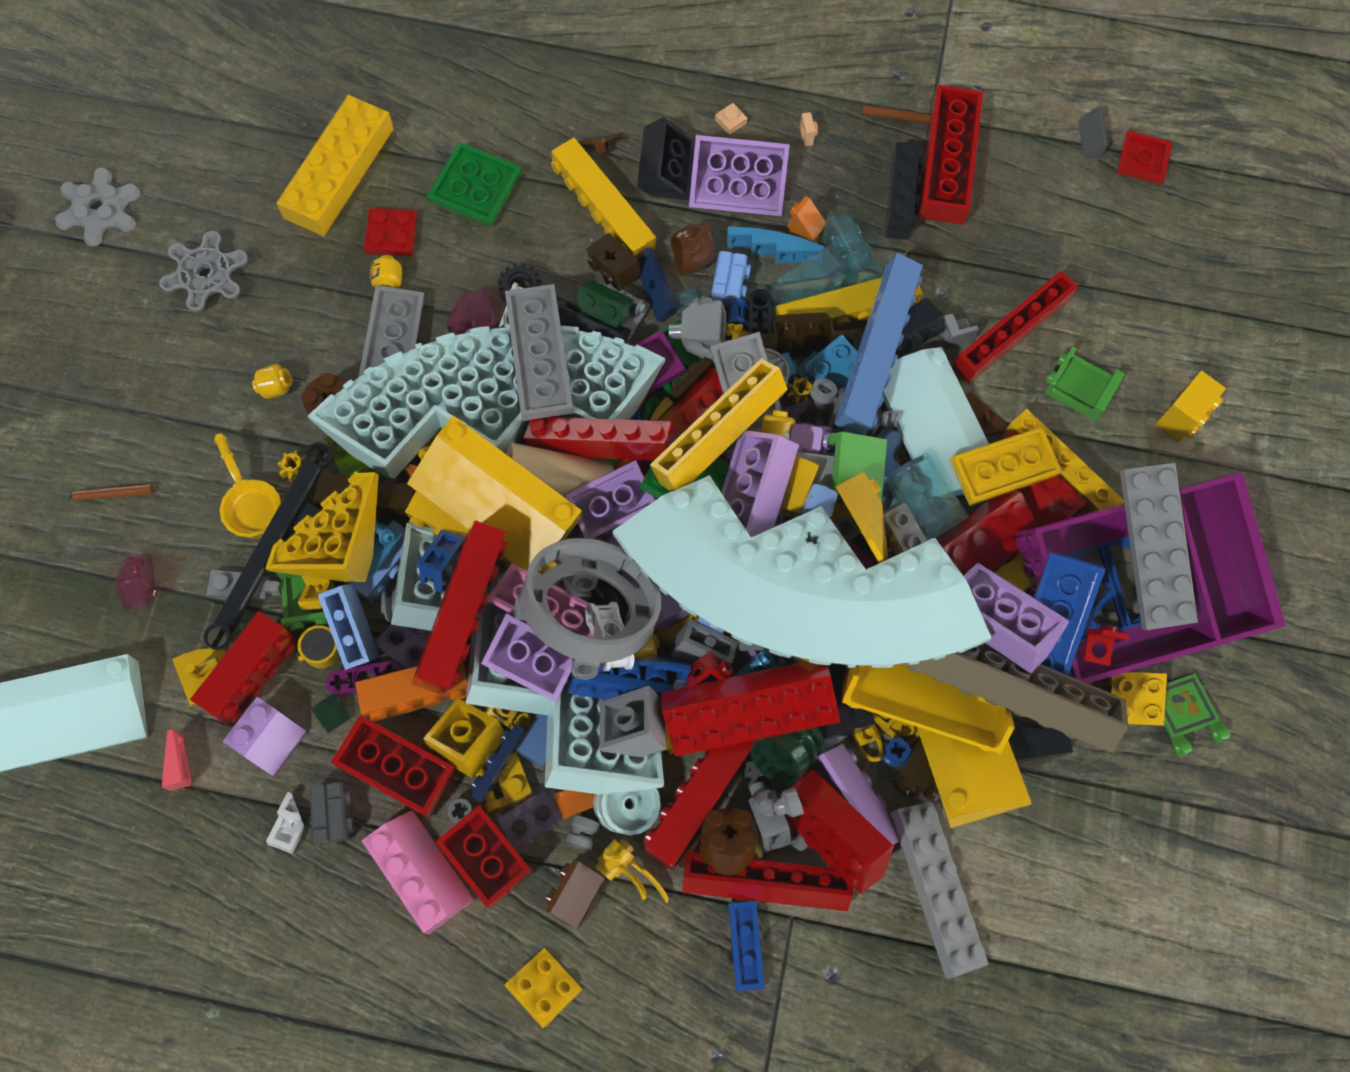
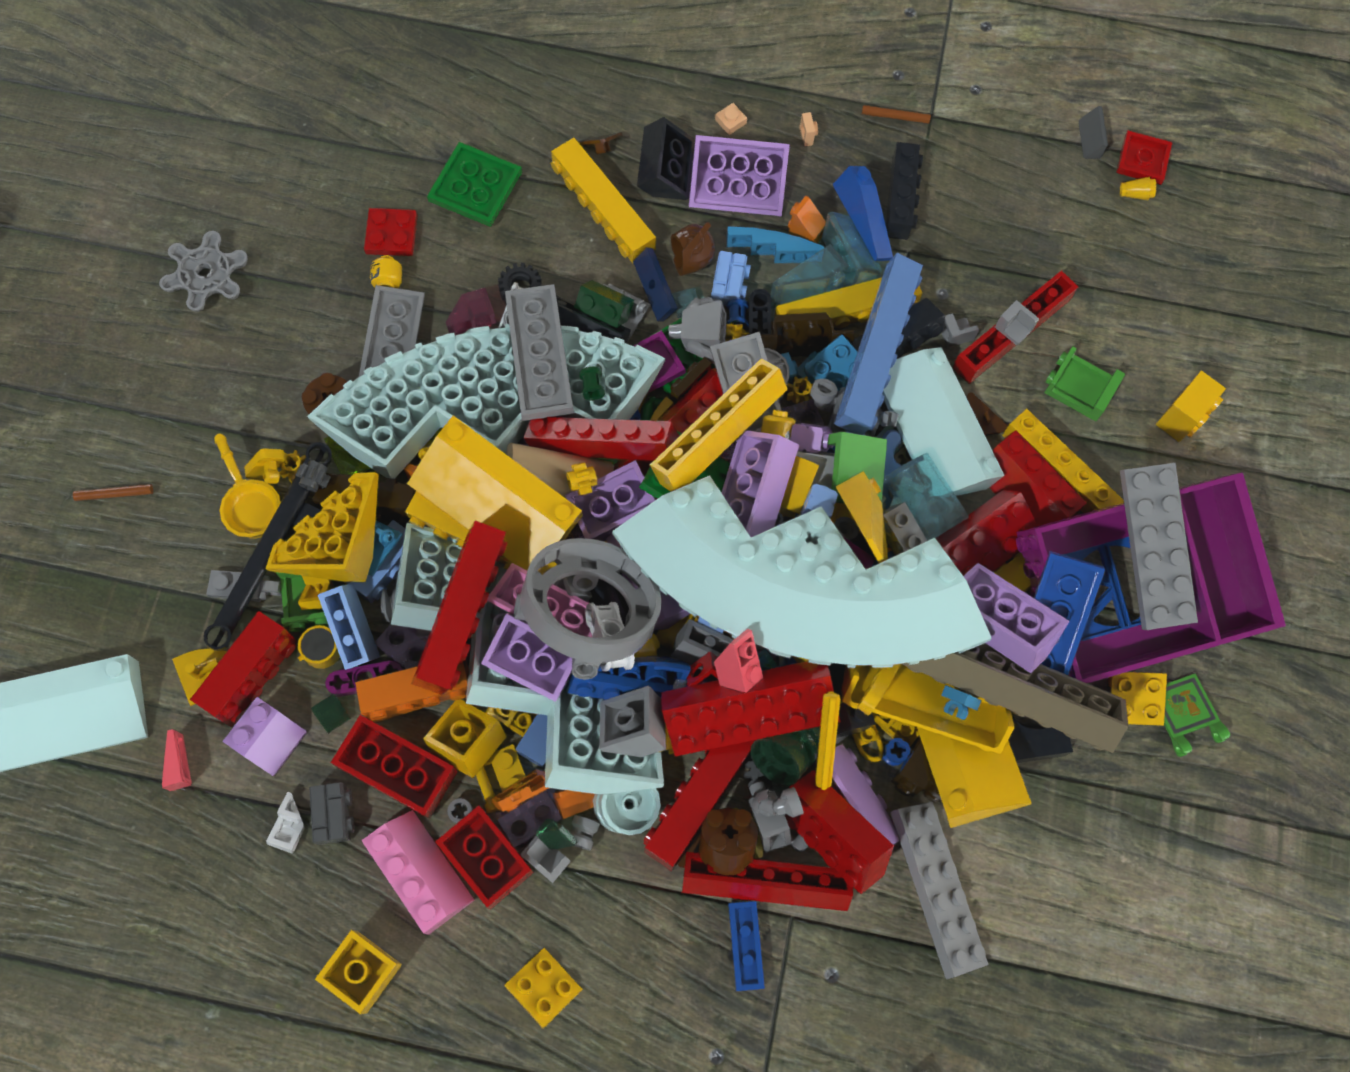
light grey plate [55,168,141,247] -> none
clear pink slope [114,554,155,610] -> none
yellow head [252,364,292,400] -> none
yellow brick [276,95,394,237] -> none
blue hinge [417,529,466,593] -> none
dark blue tile [470,725,526,804] -> none
reddish brown slope [544,859,605,930] -> none
dark brown brick [586,232,641,291] -> none
yellow plant [595,839,669,903] -> none
red brick [918,85,983,225] -> none
yellow plate [949,427,1063,506] -> none
red bracket [1083,625,1129,666] -> none
none -> yellow piece [244,448,285,484]
none -> dark grey gear [296,460,331,492]
none -> yellow brick [315,930,402,1014]
none -> orange wing [491,769,548,812]
none -> light grey panel [520,834,571,883]
none -> clear green slope [535,818,578,850]
none -> yellow gear [566,462,597,496]
none -> dark green bush [579,366,605,401]
none -> coral slope [714,629,763,693]
none -> yellow axle [815,691,840,790]
none -> blue wedge [833,166,893,261]
none -> yellow beam [856,664,901,716]
none -> dark azure tile [941,685,982,720]
none -> light grey panel [995,300,1039,345]
none -> yellow cone [1120,177,1156,200]

